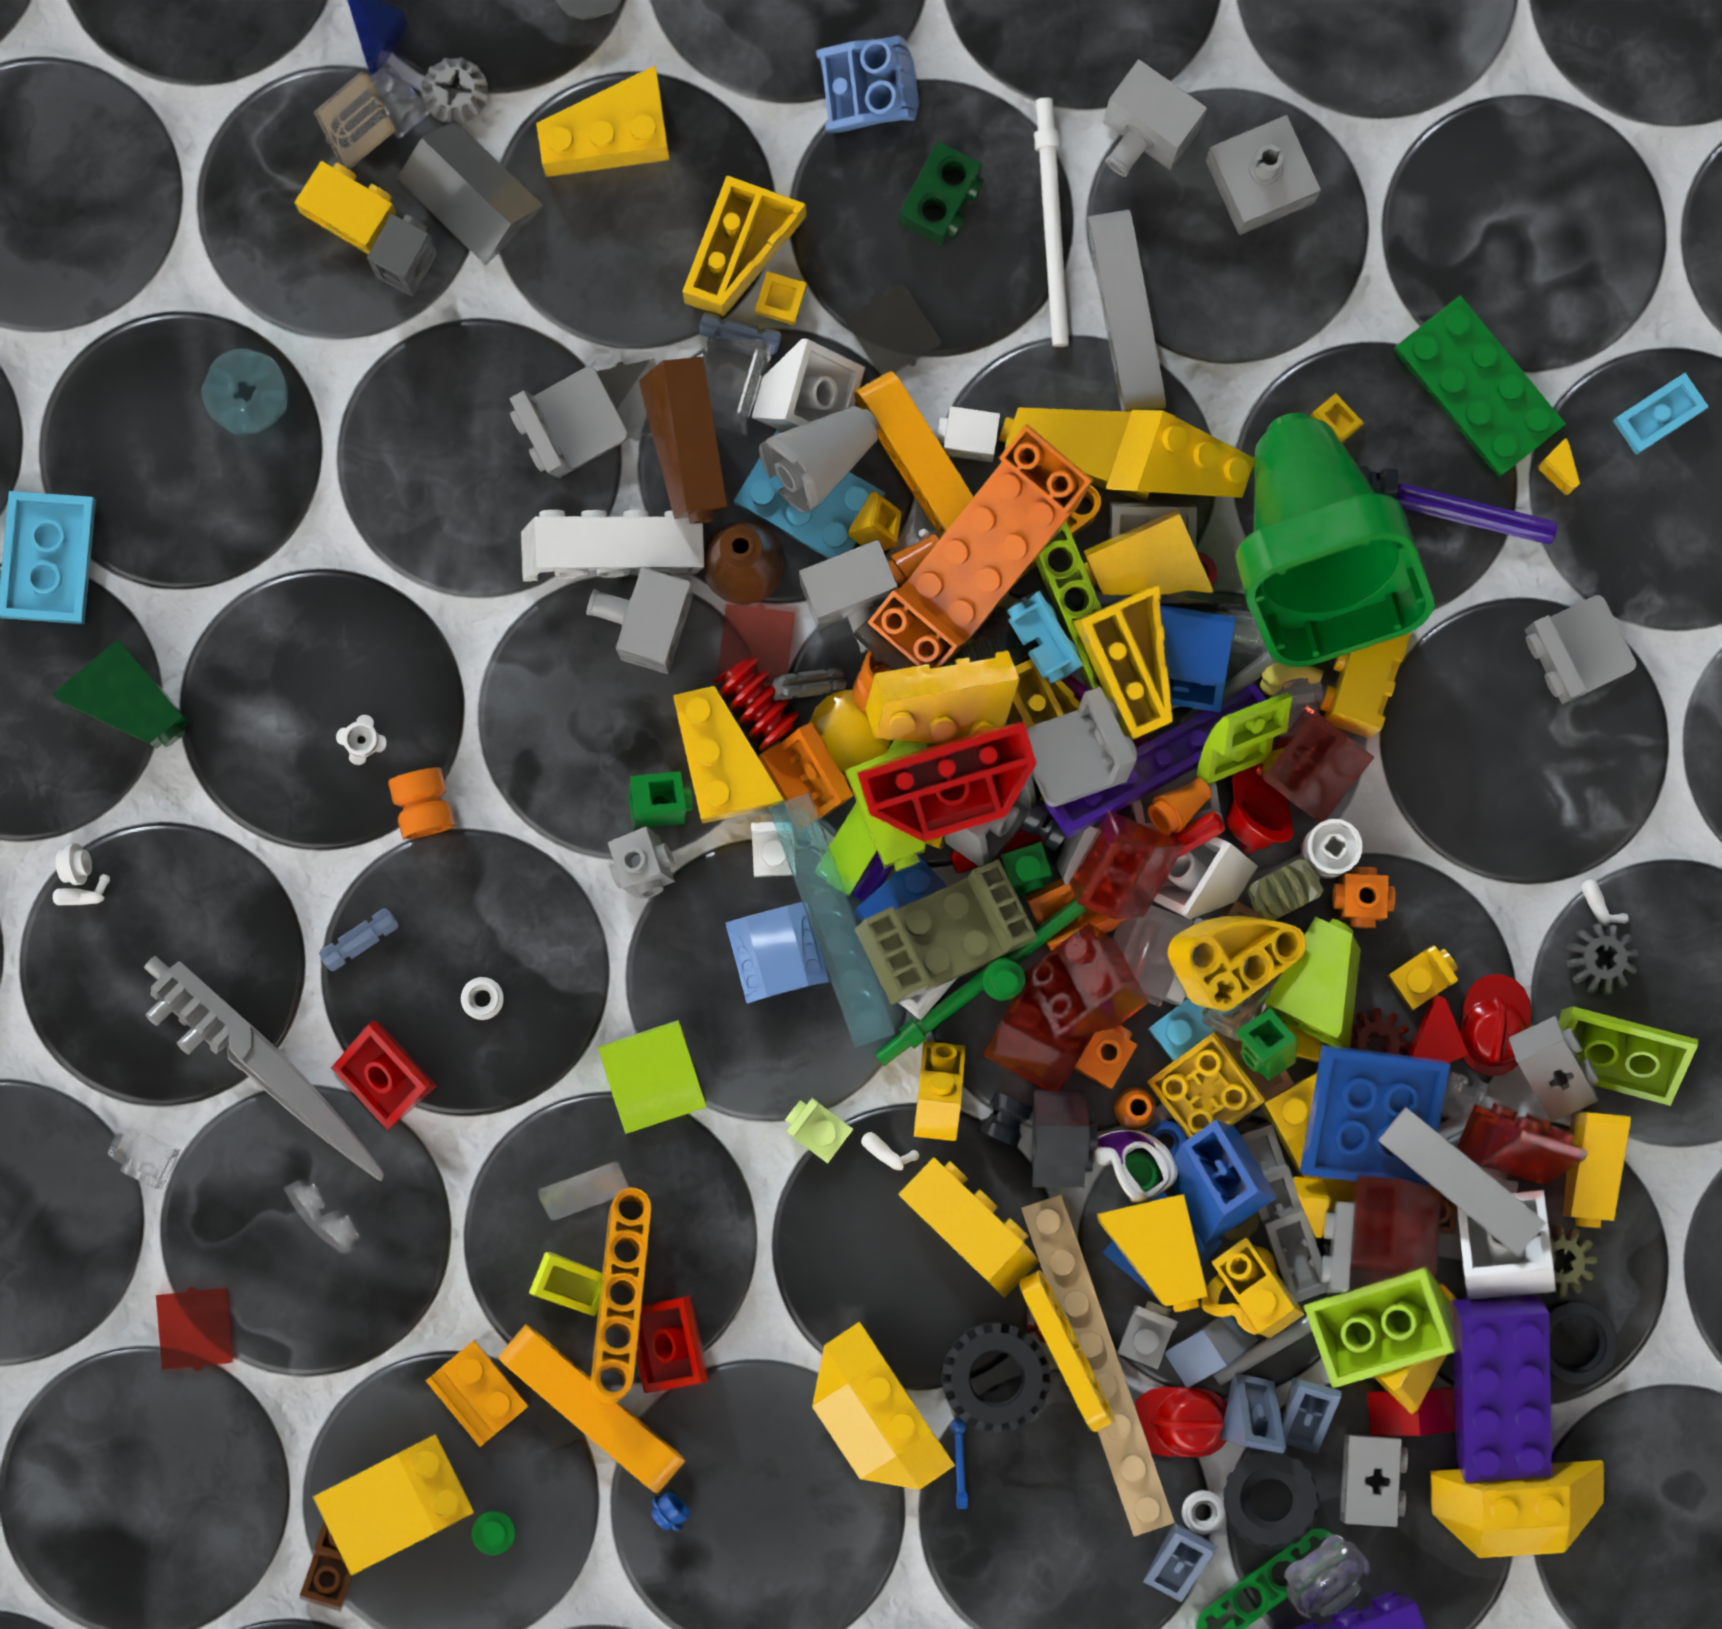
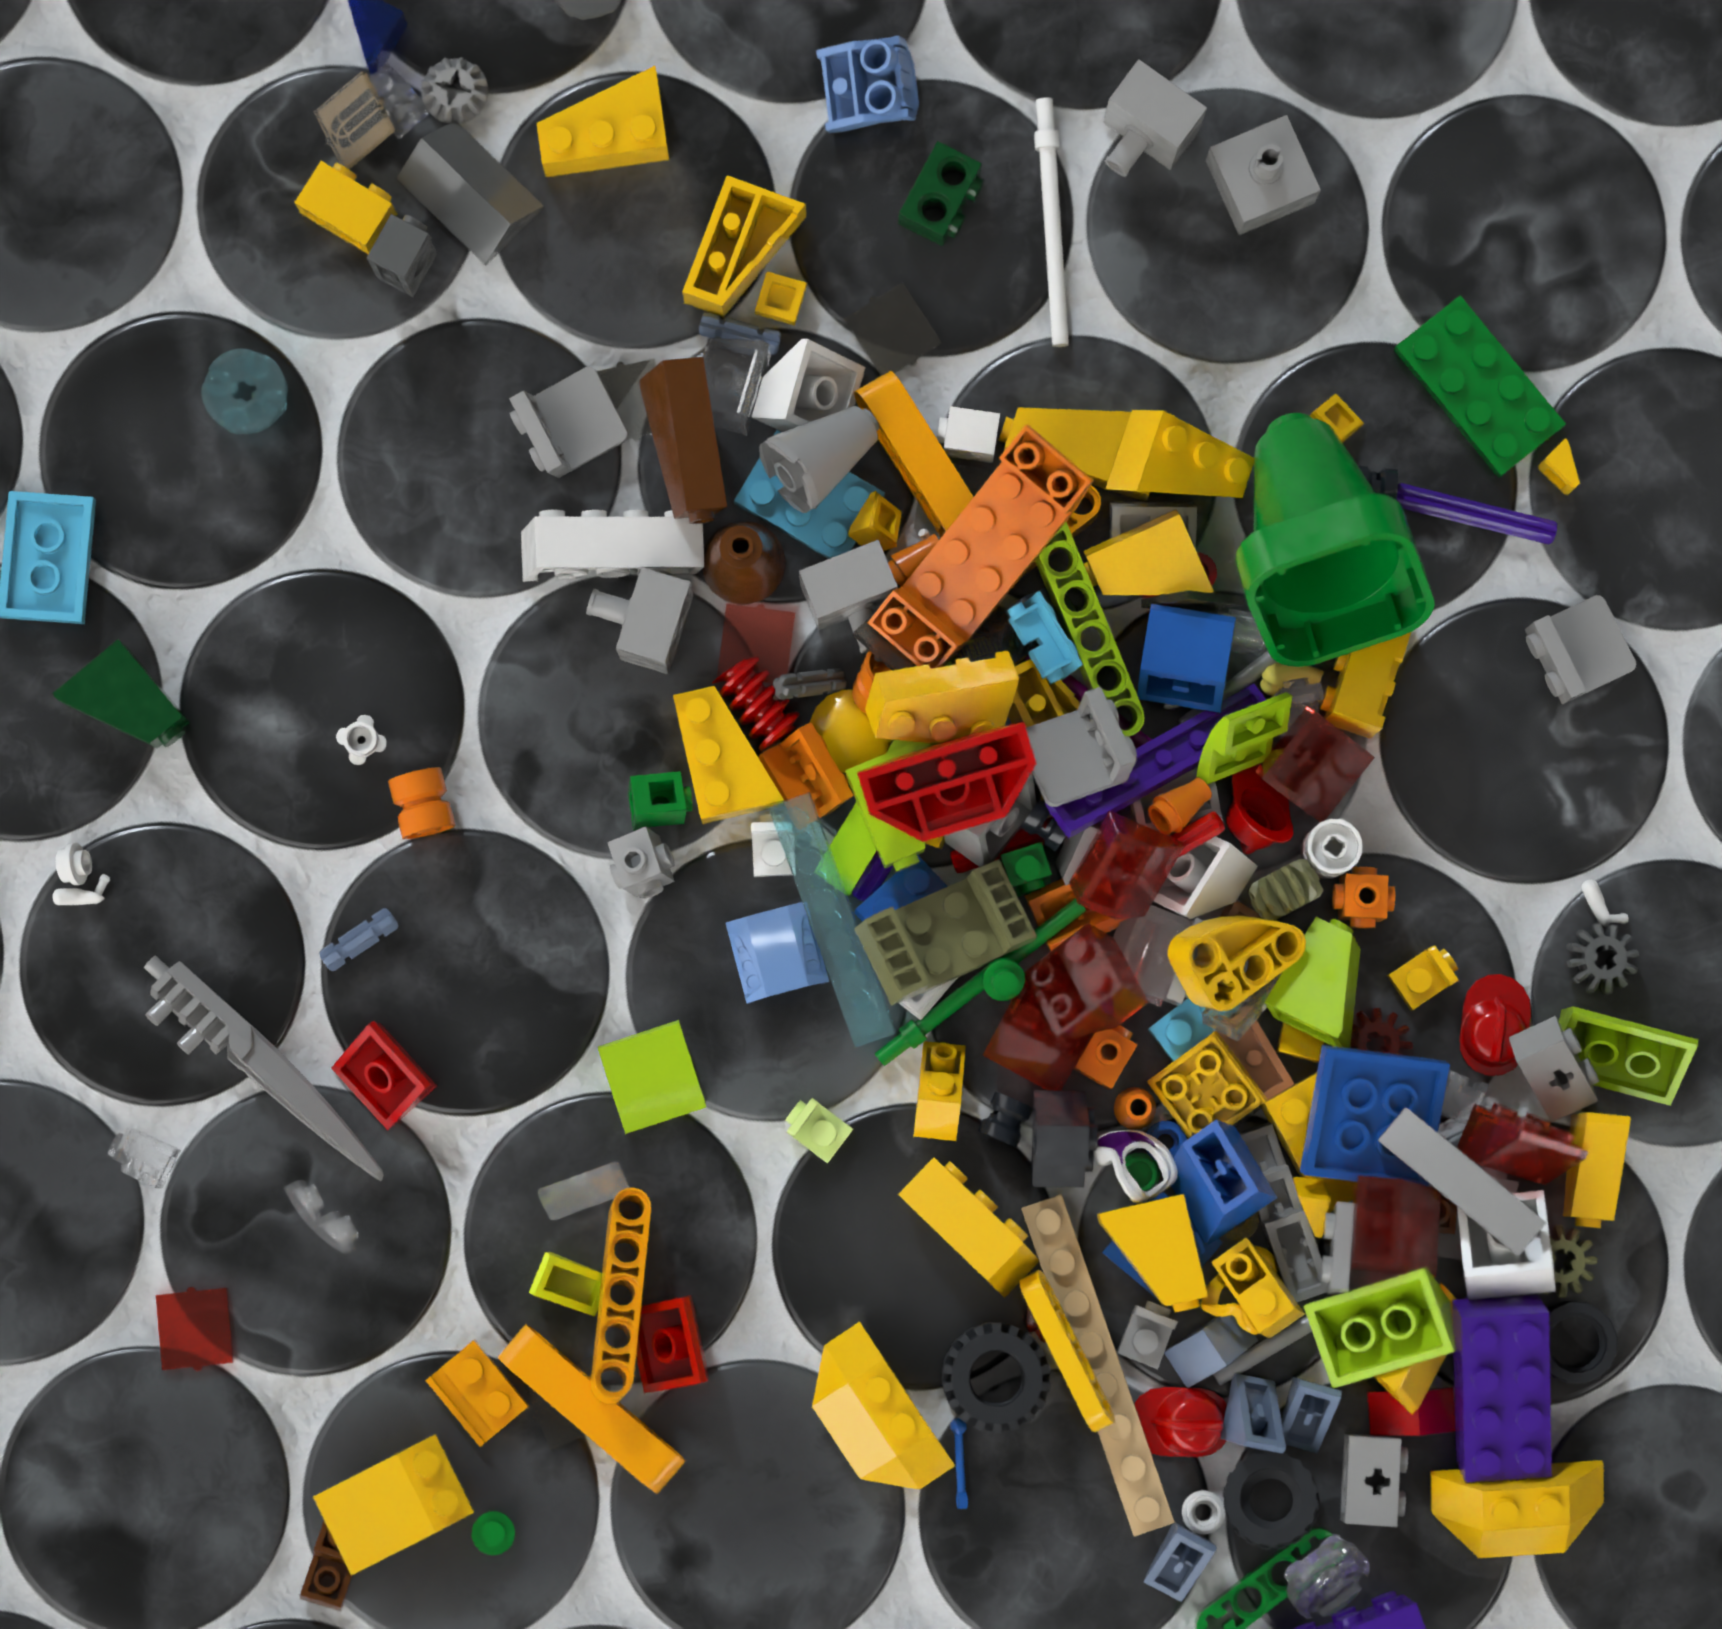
white plate [461,977,504,1020] -> none
blue plate [651,1490,691,1531] -> none
white piece [861,1132,919,1170] -> none
yellow wedge [1073,585,1173,739] -> none
light grey beam [1087,210,1166,412] -> none
green brick [1236,1008,1297,1081] -> none
red slope [1407,995,1469,1063] -> none
medium azure plate [1613,373,1709,455] -> none

